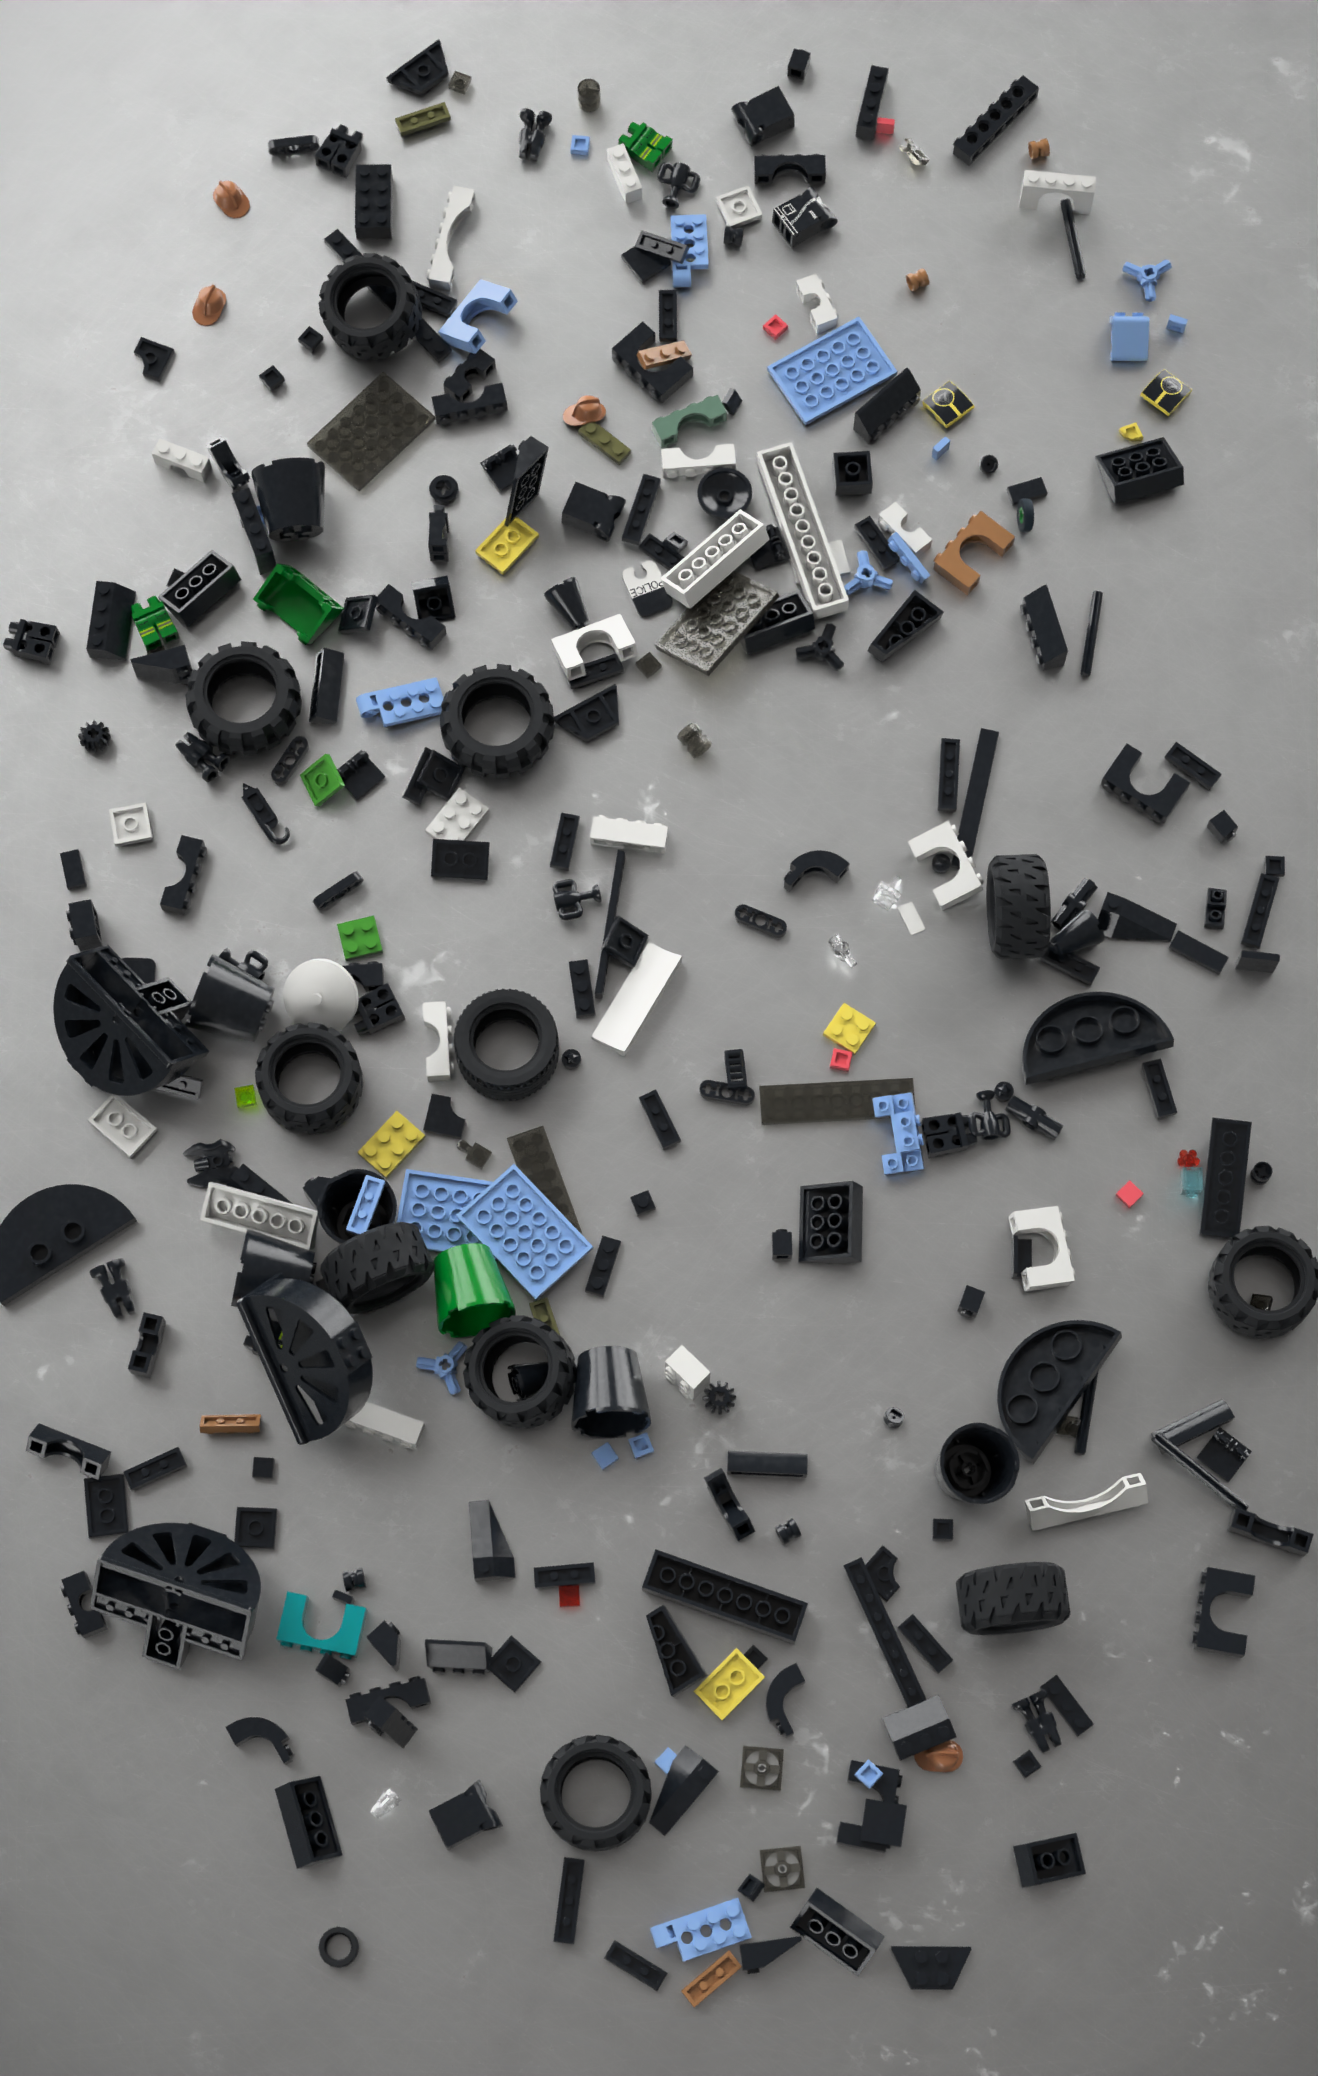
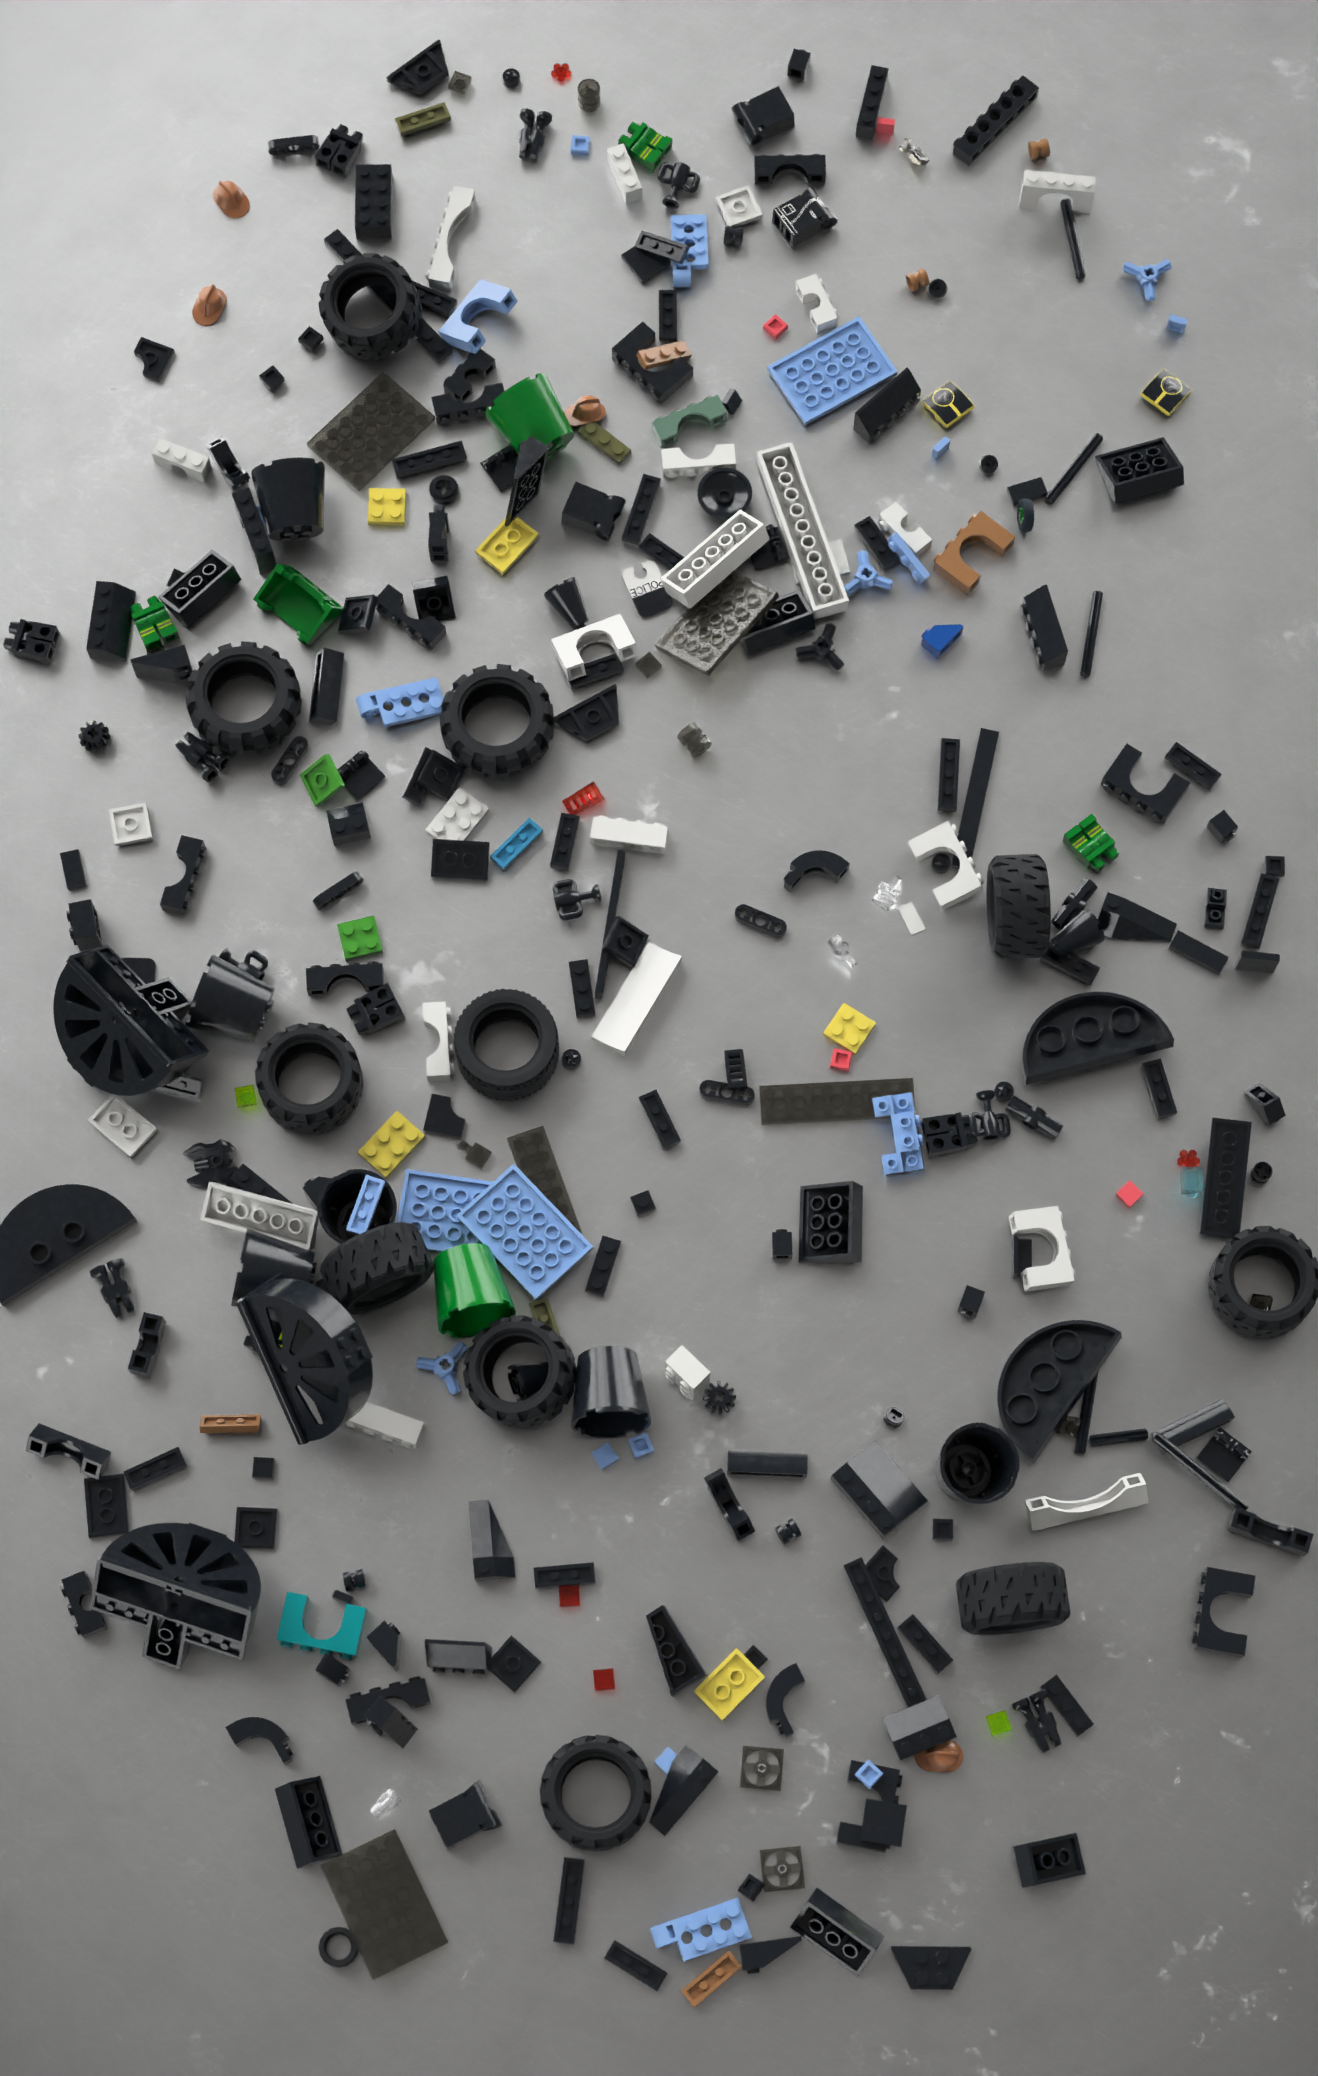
black plate [241,783,290,844] -> none
white dish [283,959,359,1031] -> none
black brick [642,1549,808,1644] -> none
black tile [663,532,688,554] -> none
black brick [832,451,873,496] -> none
black wedge [867,590,944,662] -> none
black tile [1013,1750,1042,1779] -> none
light blue piece [1109,312,1149,361] -> none
light yellow tile [1119,422,1143,441] -> none
none -> clear smoke plate [320,1829,448,1980]
none -> black slope [326,802,371,846]
none -> light yellow plate [368,488,406,525]
none -> black plate [391,441,467,478]
none -> green cone [485,373,574,461]
none -> dark azure plate [490,817,543,870]
none -> black tile [502,68,520,87]
none -> clear red plant [551,63,571,81]
none -> clear red slope [562,781,605,815]
none -> clear red tile [593,1668,615,1691]
none -> black slope [831,1440,928,1539]
none -> blue slope [921,624,963,659]
none -> black tile [929,279,948,298]
none -> clear neon green plate [985,1710,1012,1736]
none -> black axle [1045,433,1103,504]
none -> green hips [1063,814,1119,872]
none -> black axle [1089,1428,1148,1446]
none -> black slope [1244,1083,1286,1125]

